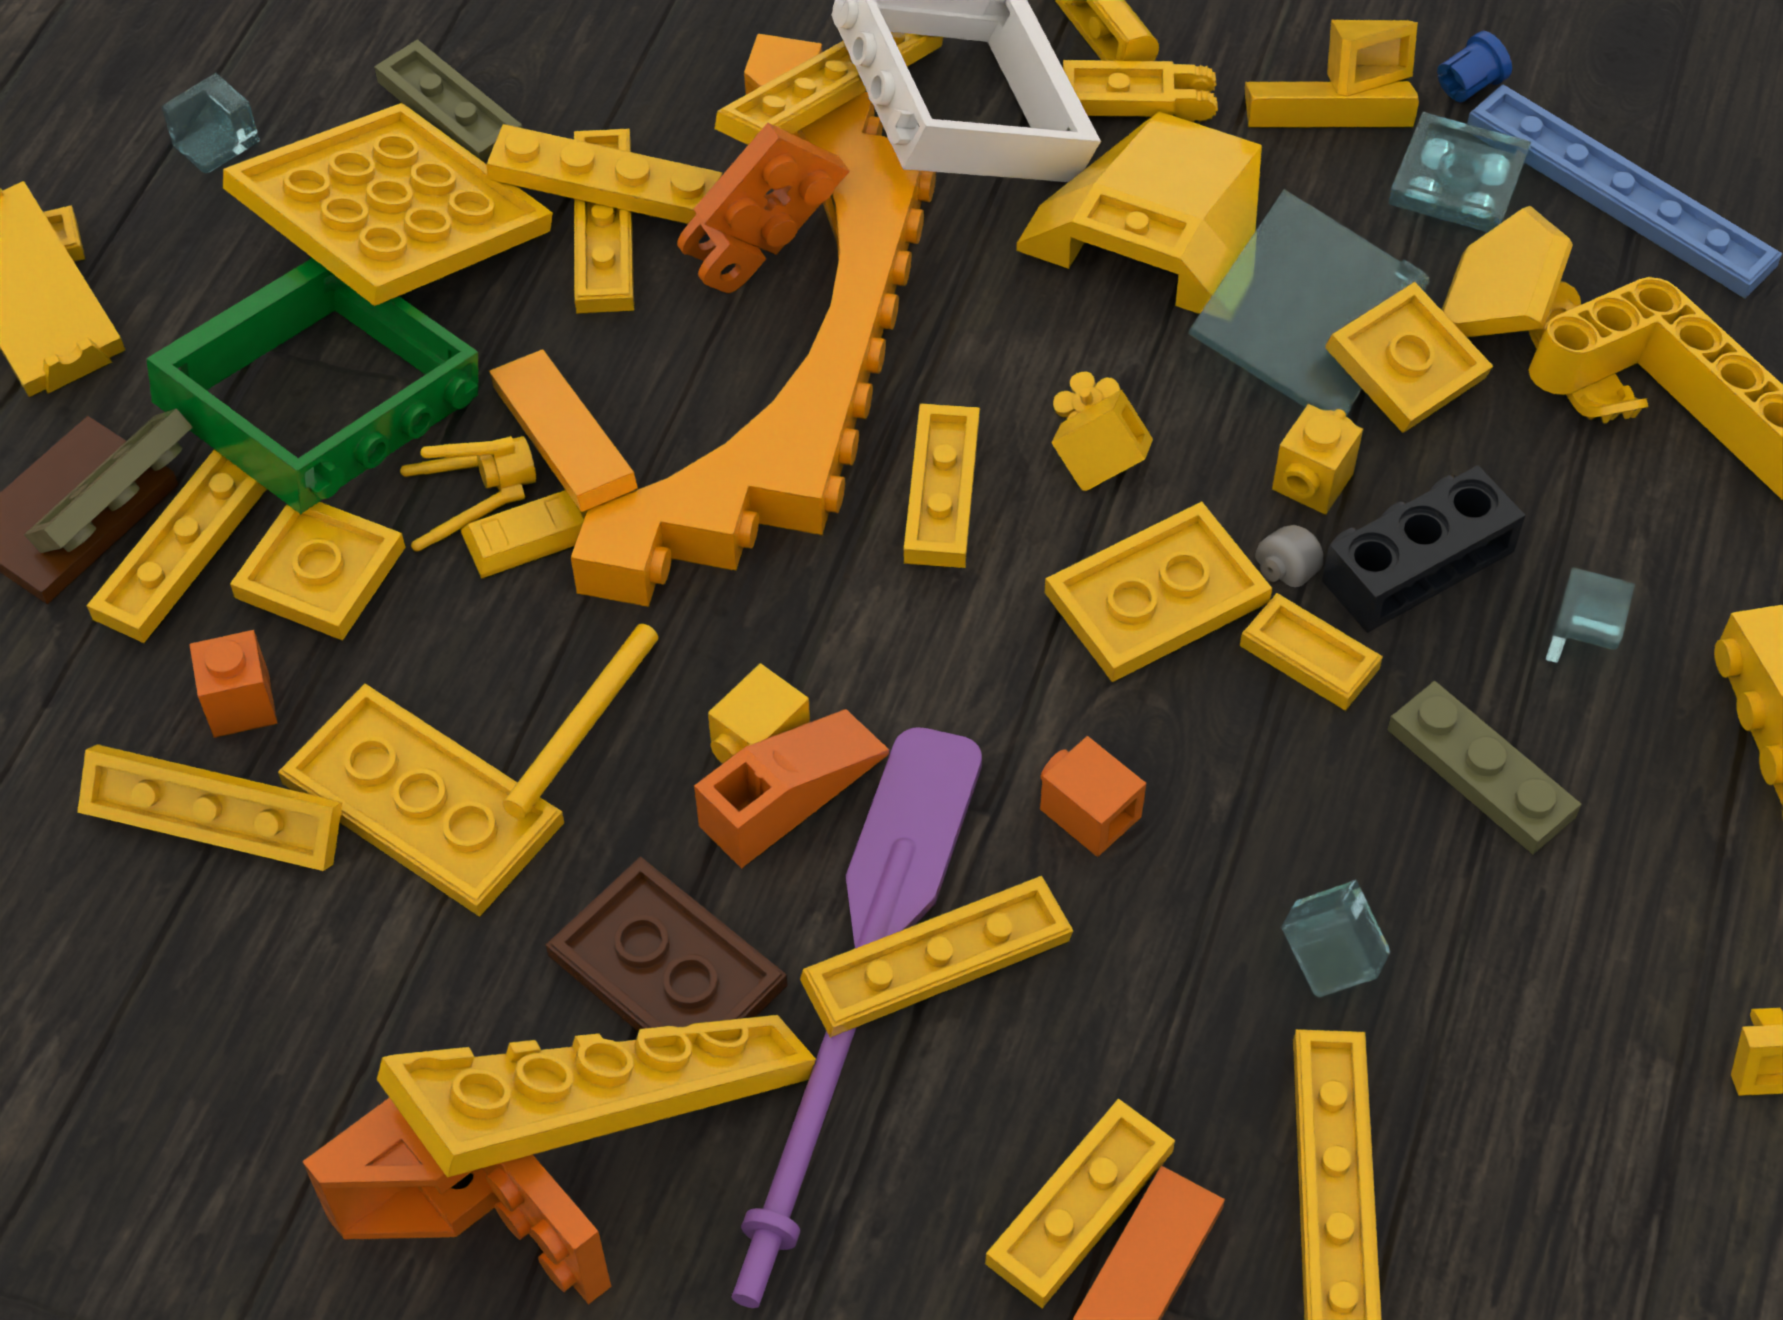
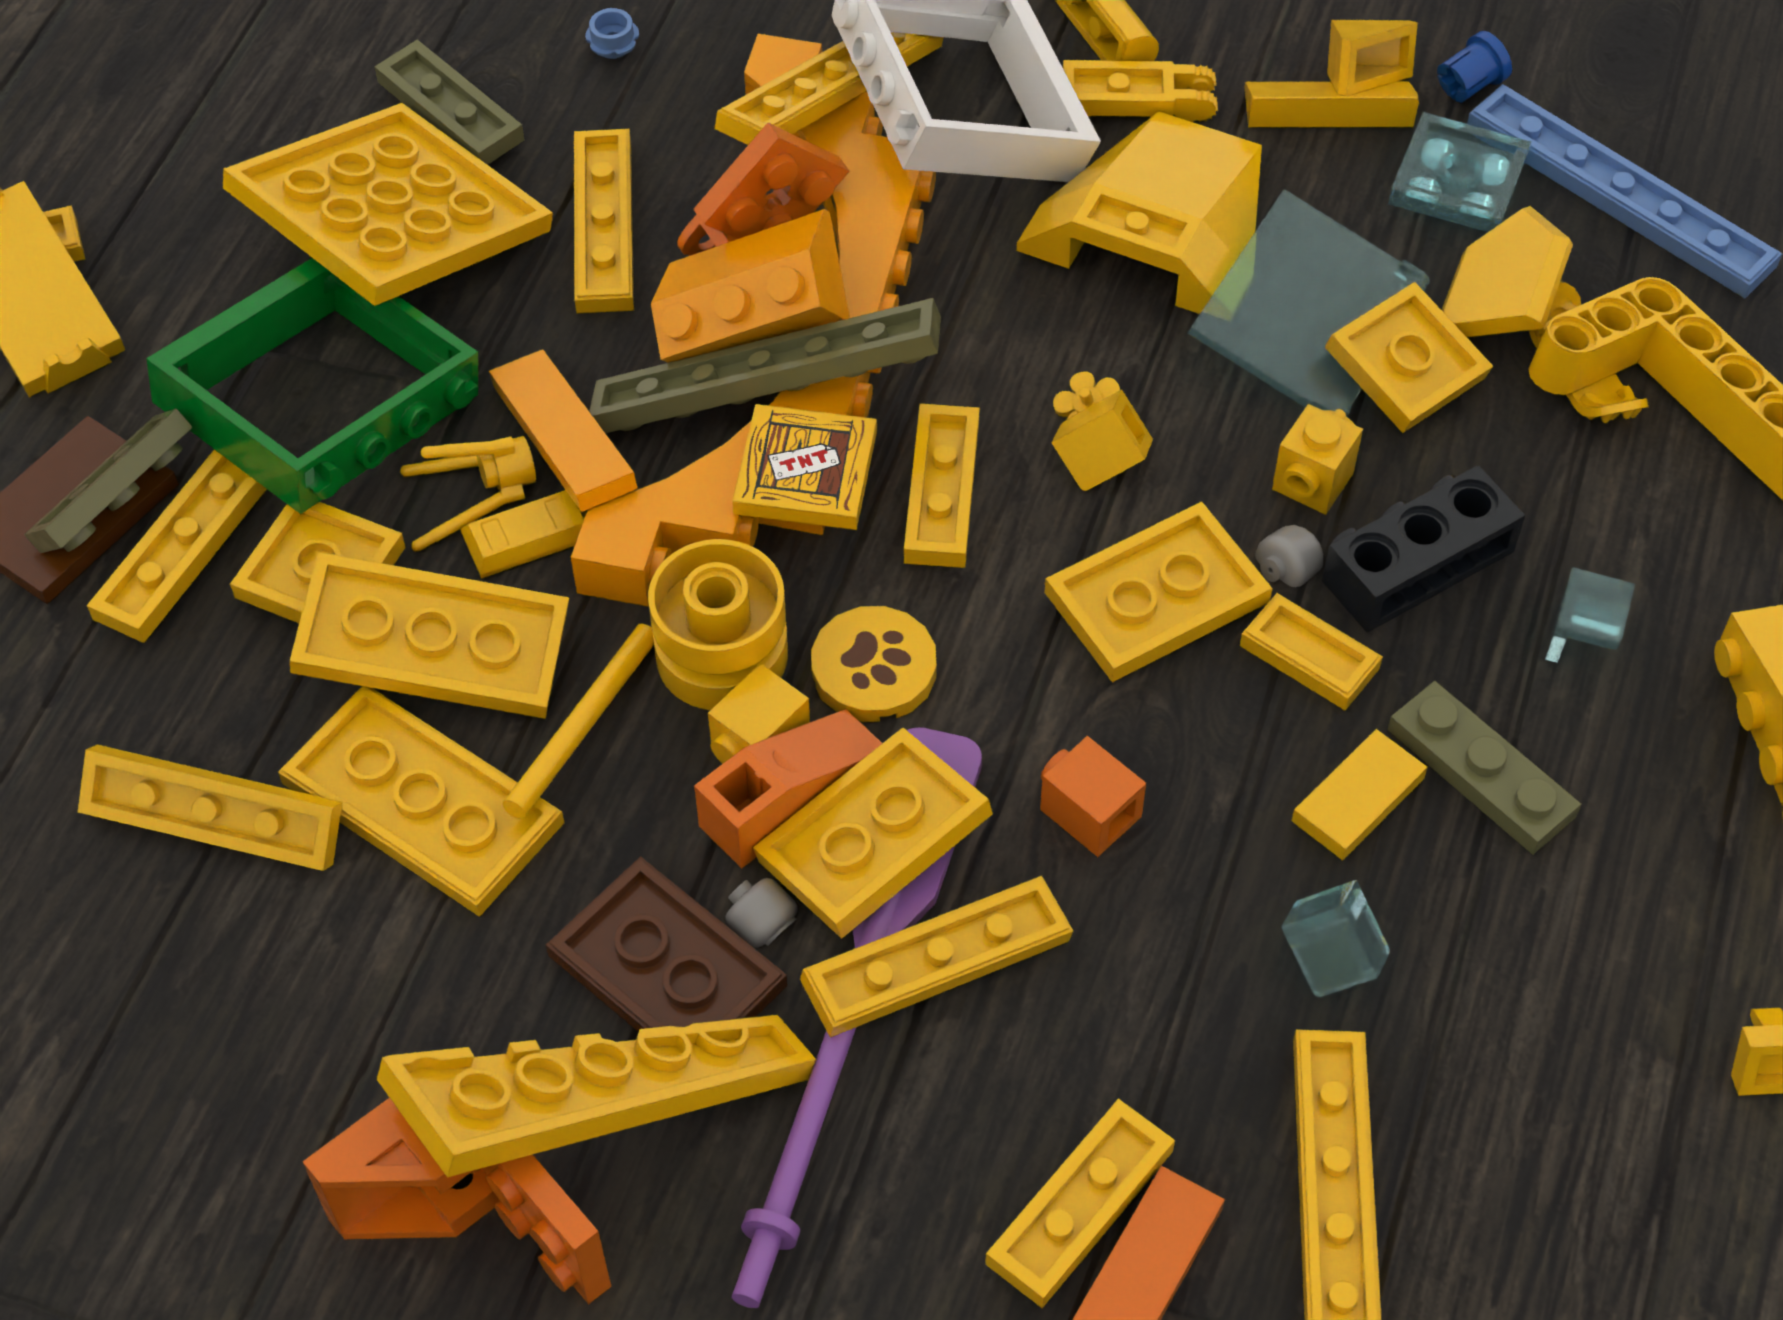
clear light blue panel [162,73,260,173] -> none
orange brick [190,630,278,738] -> none
yellow plate [487,124,722,224] -> none
none -> yellow plate [290,552,569,719]
none -> medium blue plate [585,8,639,59]
none -> olive plate [589,298,941,433]
none -> yellow wheel [648,539,788,710]
none -> light orange slope [651,209,850,363]
none -> light grey piece [725,878,798,948]
none -> yellow tile [732,404,877,530]
none -> yellow plate [753,727,993,939]
none -> yellow tile [811,606,937,722]
none -> yellow tile [1292,729,1428,860]

